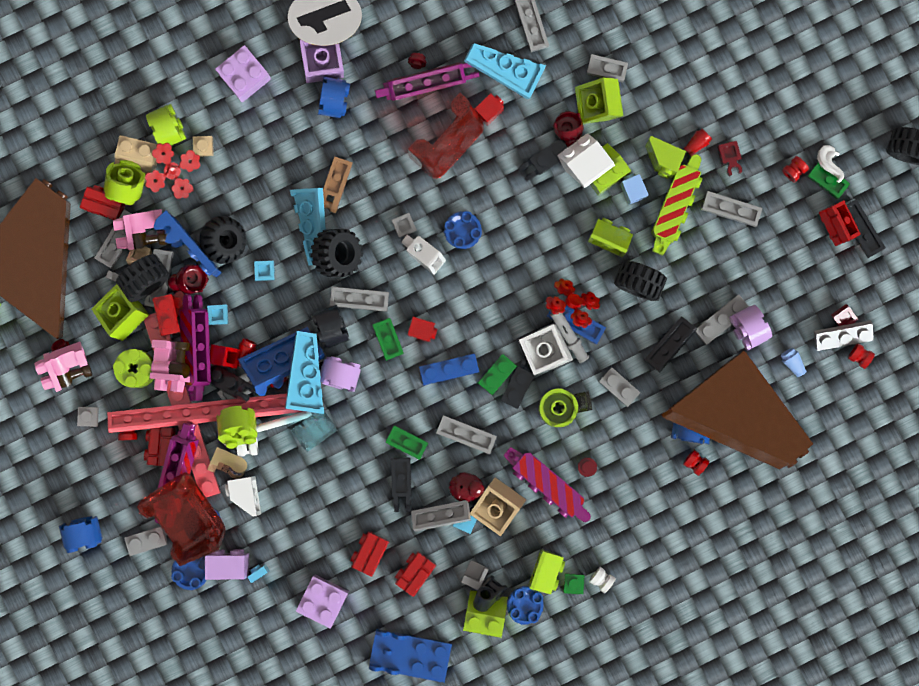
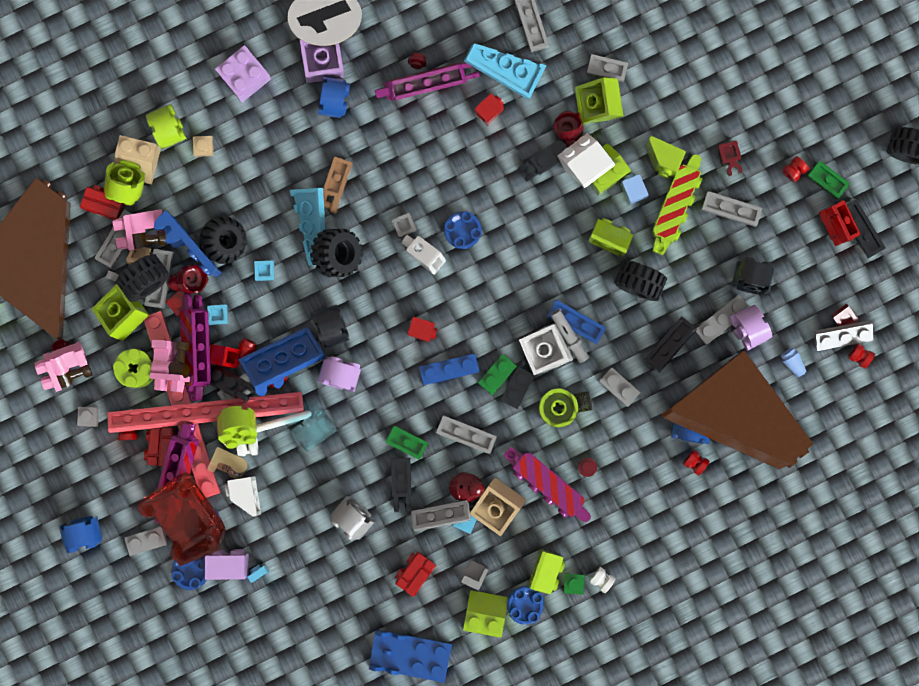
plant [145,143,200,199] -> none
red brick [153,294,180,337] -> none
medium azure wing [285,331,324,414] -> none
lavender brick [296,574,349,629] -> none
light grey plate [330,287,389,312] -> none
red brick [350,531,390,577] -> none
green plate [373,318,404,361] -> none
clear red windscreen [408,93,484,179] -> none
black piece [473,575,507,612] -> none
red plant [546,279,600,328] -> none
red cone [684,128,712,156] -> none
white piece [817,145,844,183] -> none
none -> light grey brick [330,496,375,541]
none -> black brick [732,257,774,294]

